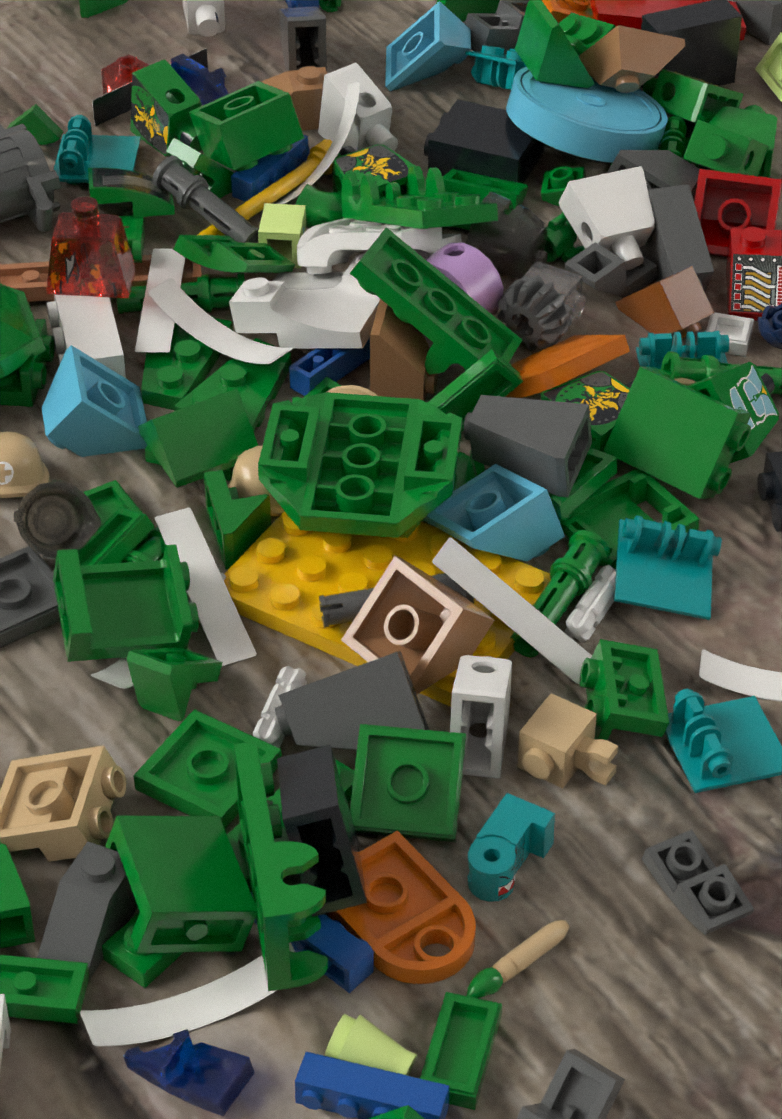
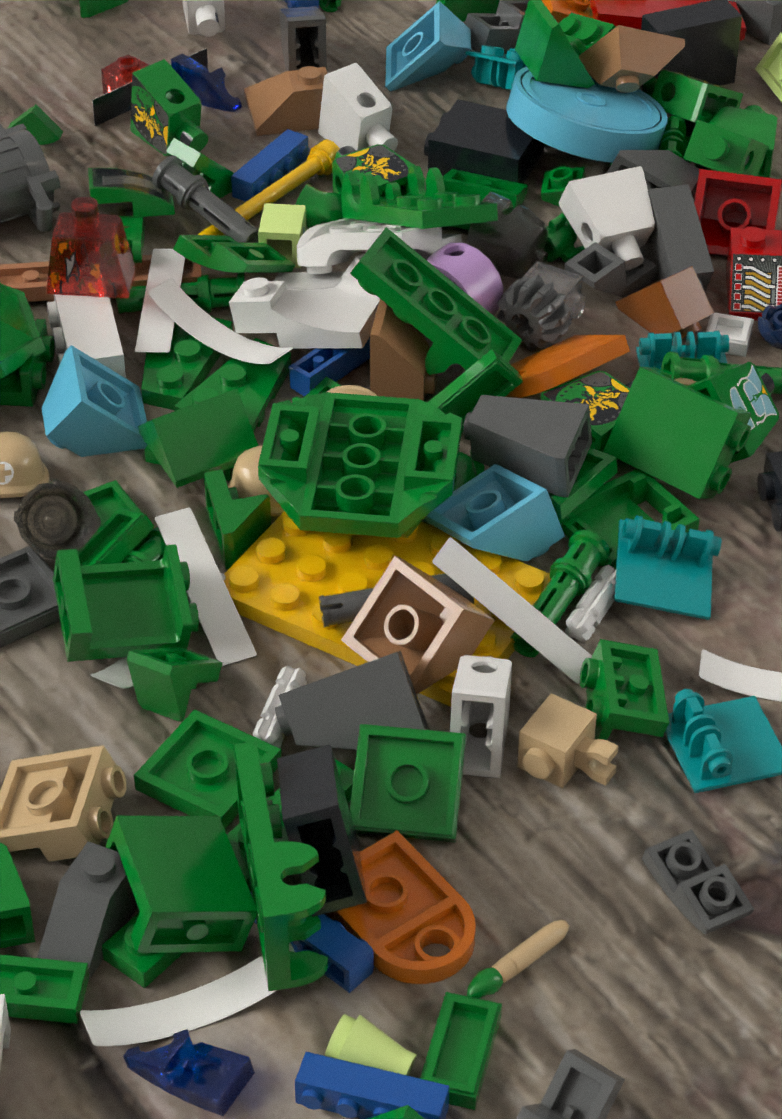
teal hinge [53,115,141,184] -> none
green brick [189,81,304,171] -> none
white sticker [275,81,360,204] -> none
teal leg [467,793,555,902] -> none

